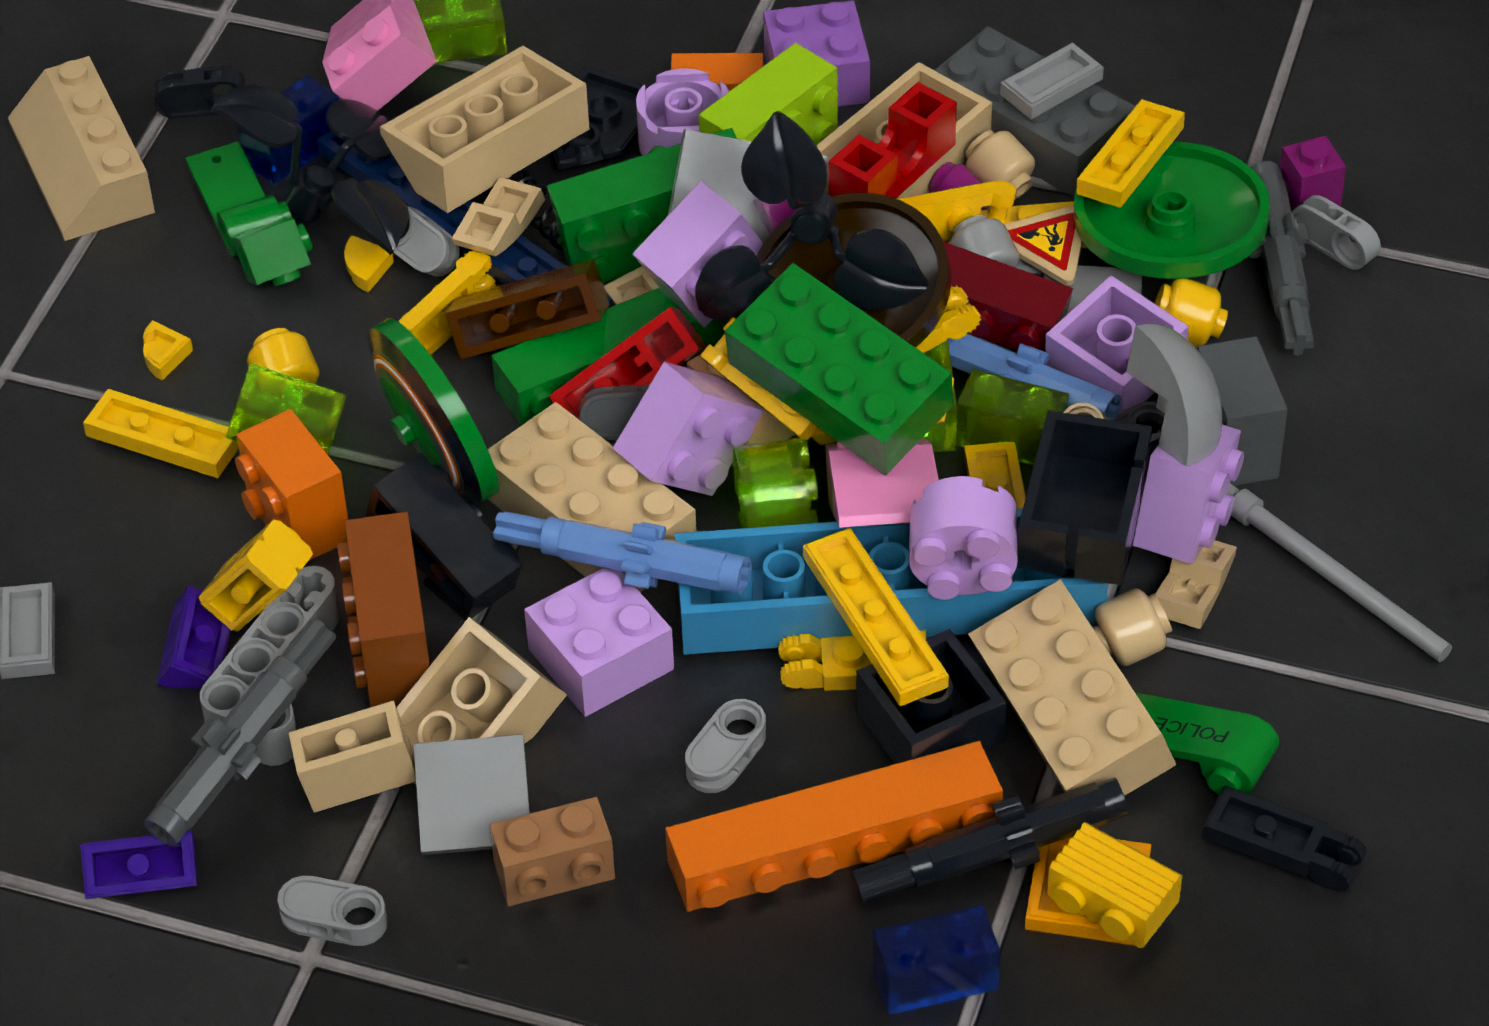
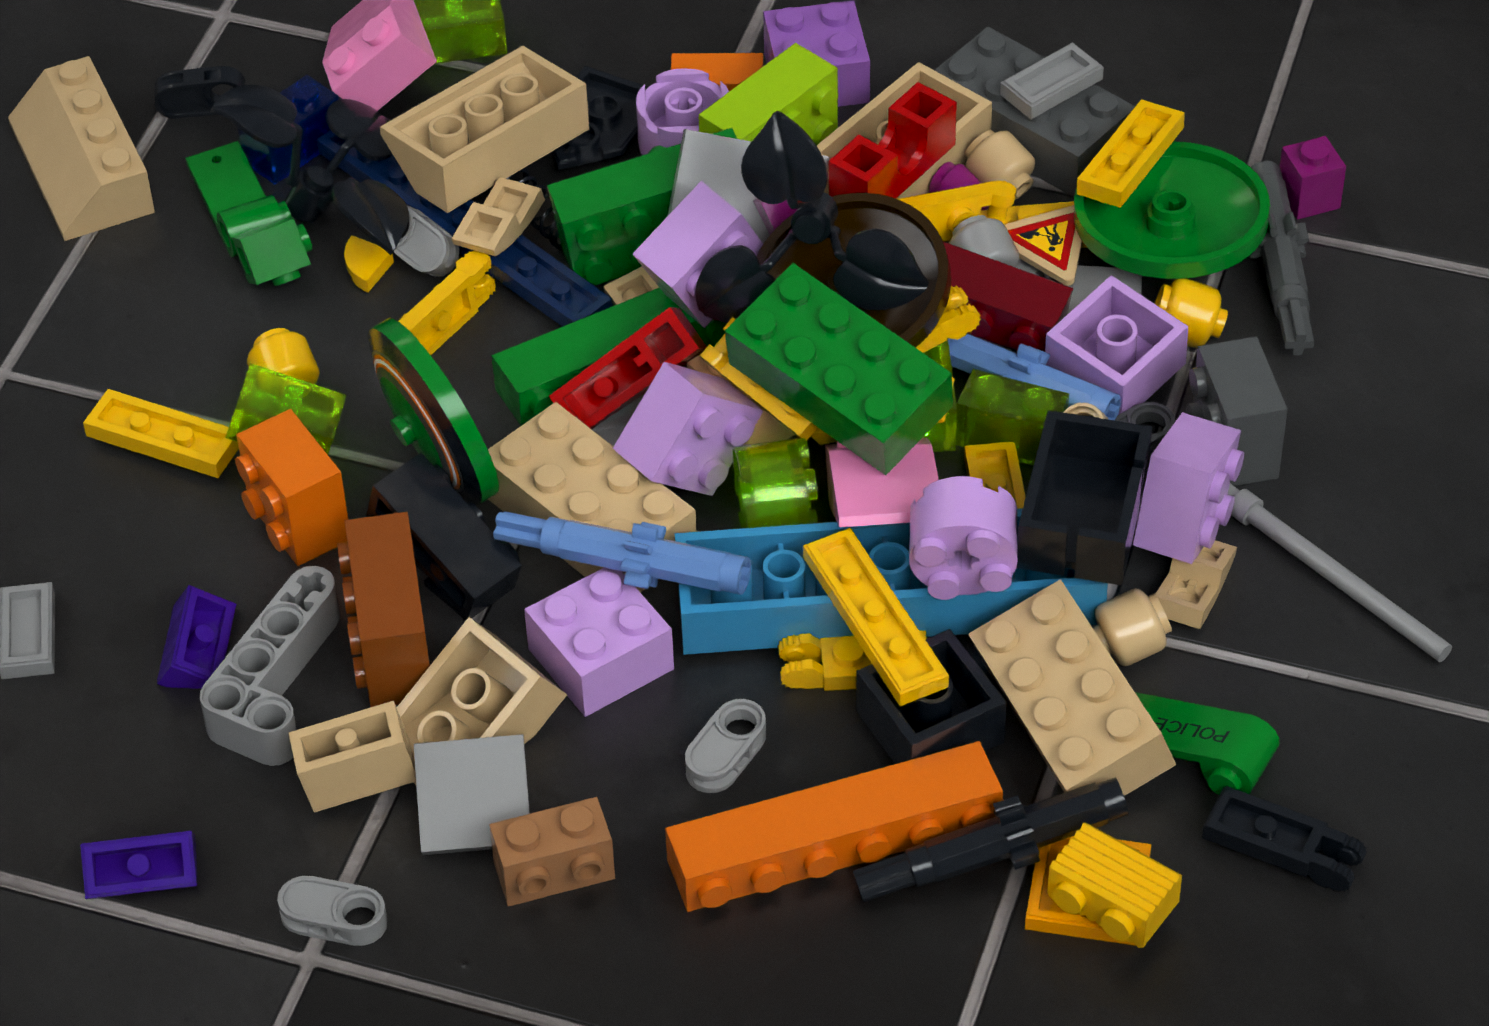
yellow tile [143,320,193,381] -> none
dark grey piece [144,619,336,847] -> none
yellow brick [198,519,313,632] -> none
reddish brown brick [445,259,610,359] -> none
dark grey piece [579,385,650,440] -> none
clear blue brick [873,905,1000,1015] -> none
light grey brick [1126,324,1222,466] -> none
light grey piece [1292,195,1381,270] -> none

